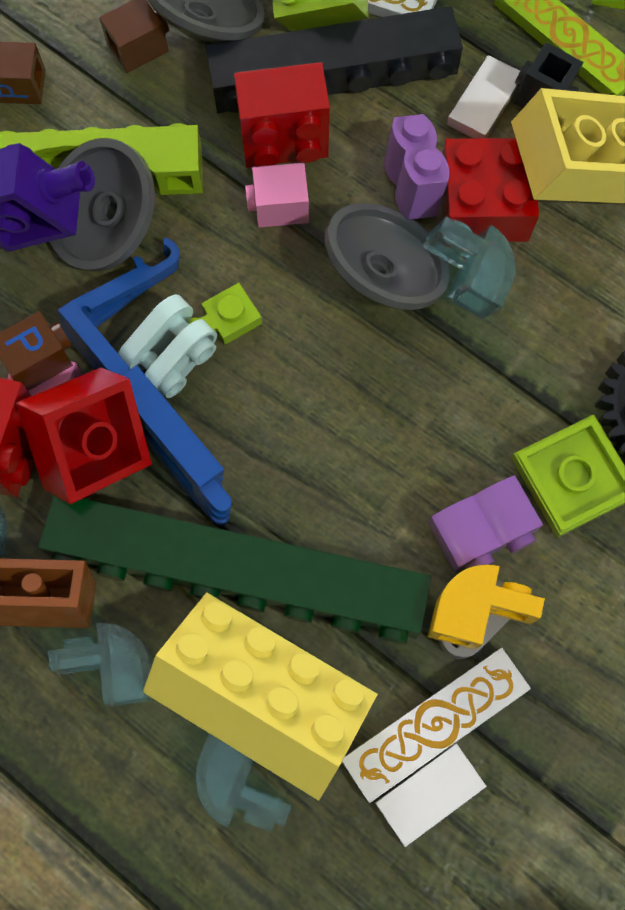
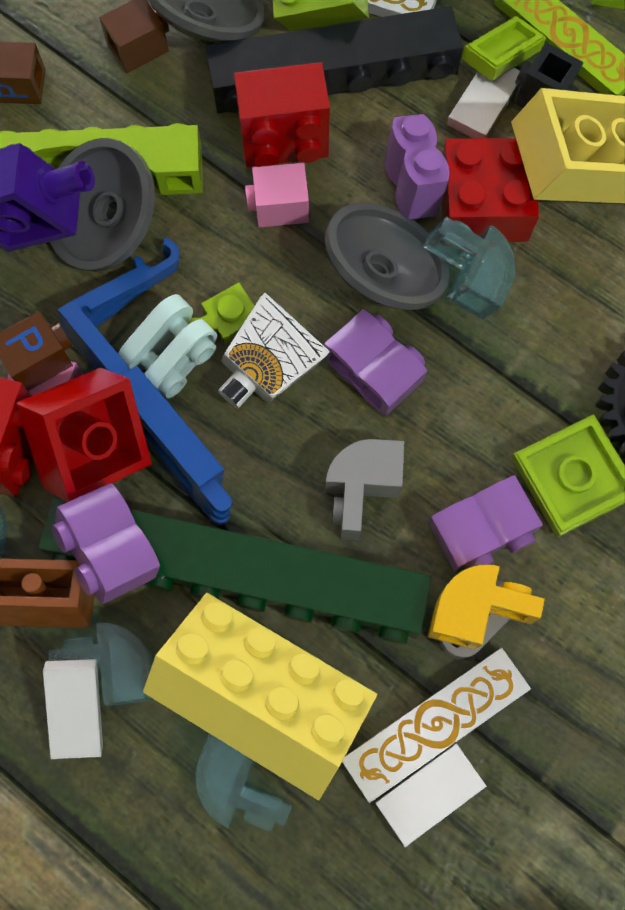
none -> white tile [43,659,103,759]
none -> medium lavender brick [51,483,160,604]
none -> white torso [218,293,330,409]
none -> medium lavender brick [324,309,427,417]
none -> light grey brick [325,439,405,541]
none -> lime tile [461,16,546,81]

